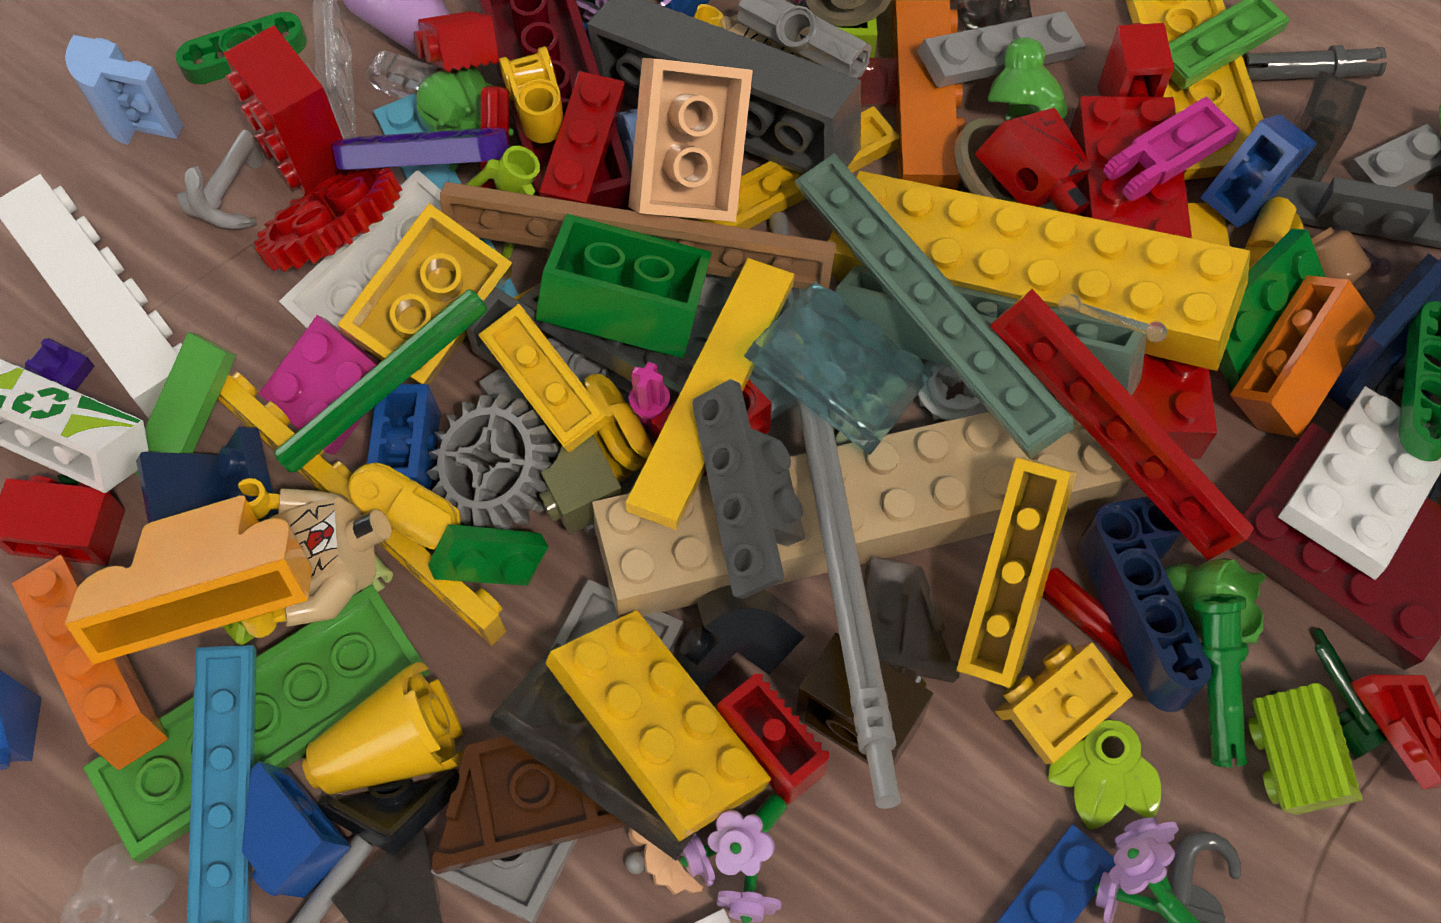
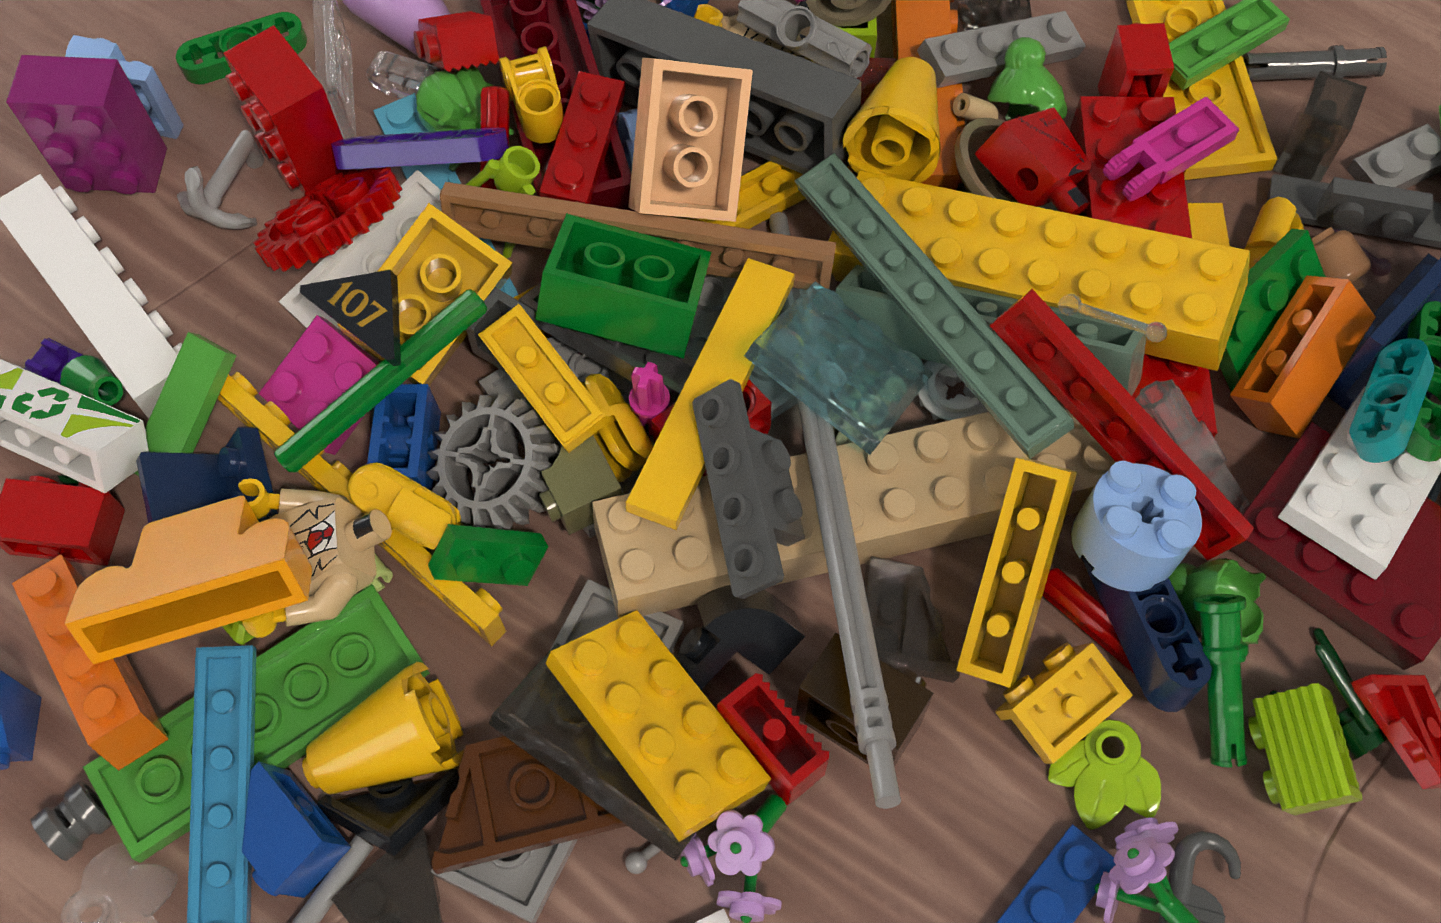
light nougat piece [628,820,703,895] -> none
blue brick [1201,114,1318,227] -> none
none -> magenta brick [6,55,167,194]
none -> dark grey wheel [30,780,113,861]
none -> green cone [60,355,123,406]
none -> black tile [300,269,401,366]
none -> yellow cone [843,57,940,183]
none -> tan arm [953,93,998,125]
none -> light blue brick [1071,461,1202,592]
none -> clear piece [1135,379,1250,514]
none -> teal beam [1349,338,1434,463]

